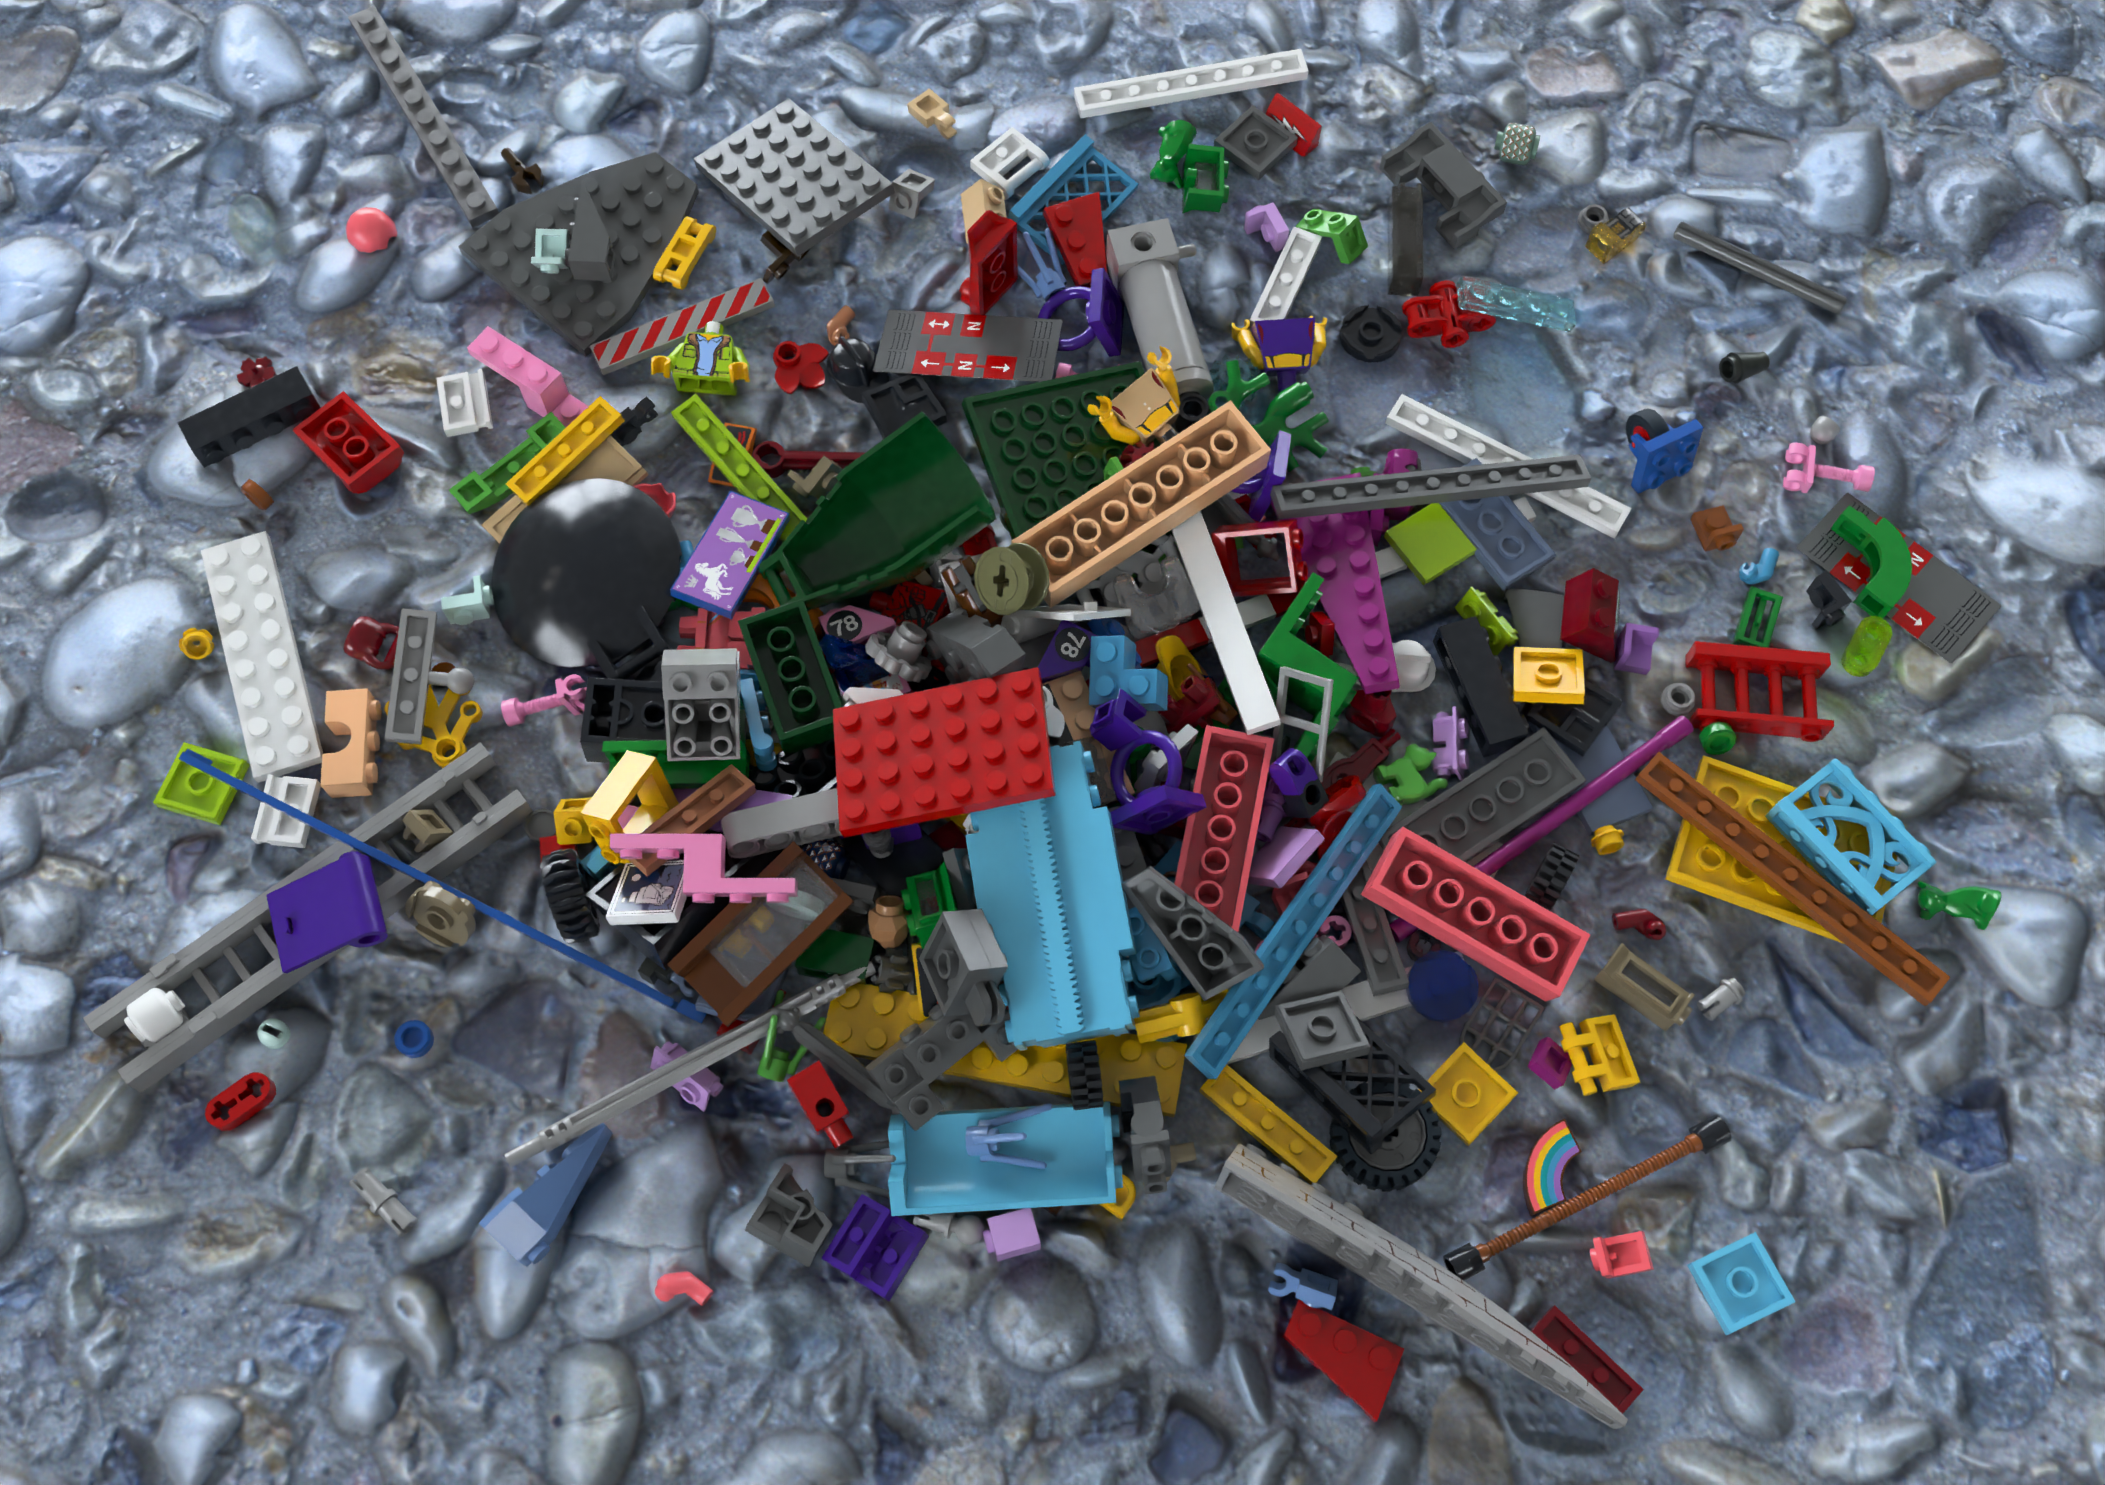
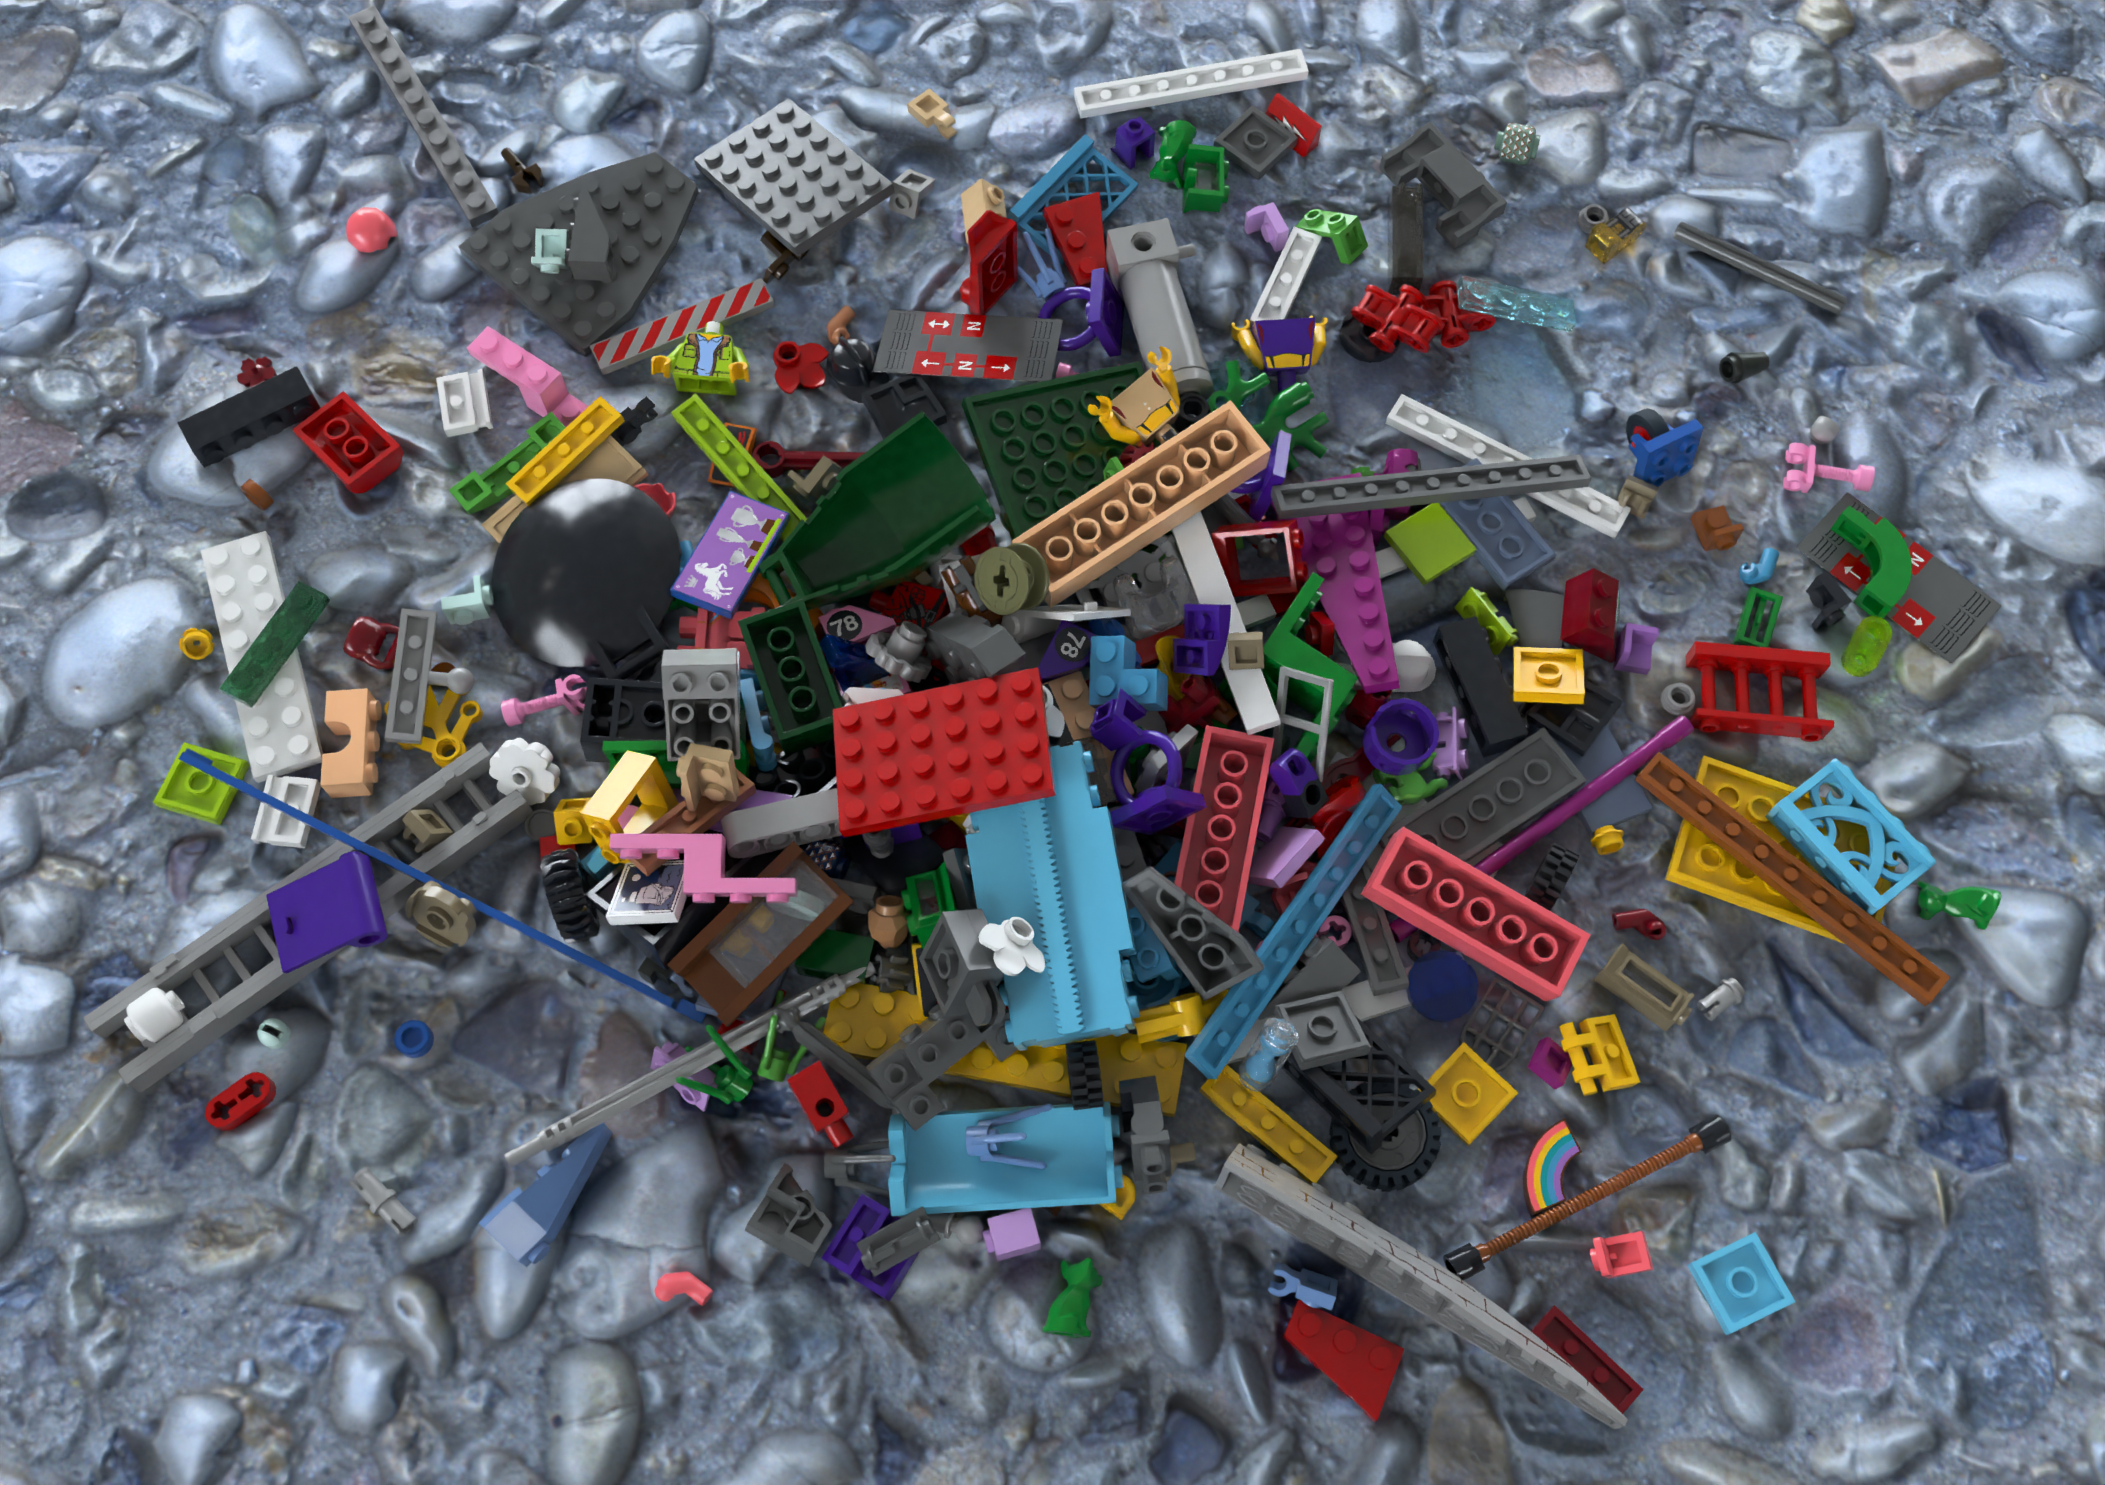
yellow plate [653,216,716,290] -> none
white plate [970,127,1050,200] -> none
green tile [1699,722,1737,755] -> none
none -> clear green plate [219,581,330,708]
none -> white plant [489,738,561,805]
none -> tan bracket [676,743,740,812]
none -> green plant [676,1025,753,1104]
none -> dark grey hinge [856,1206,941,1277]
none -> white plate [978,917,1045,976]
none -> green animal [1042,1258,1103,1338]
none -> dark purple window [1110,116,1156,170]
none -> dark purple slope [1173,603,1231,676]
none -> dark tan tile [1227,631,1264,670]
none -> clear piece [1239,1018,1299,1092]
none -> red axle [1351,284,1445,353]
none -> dark purple piece [1362,698,1439,776]
none -> dark tan tile [1616,475,1659,519]

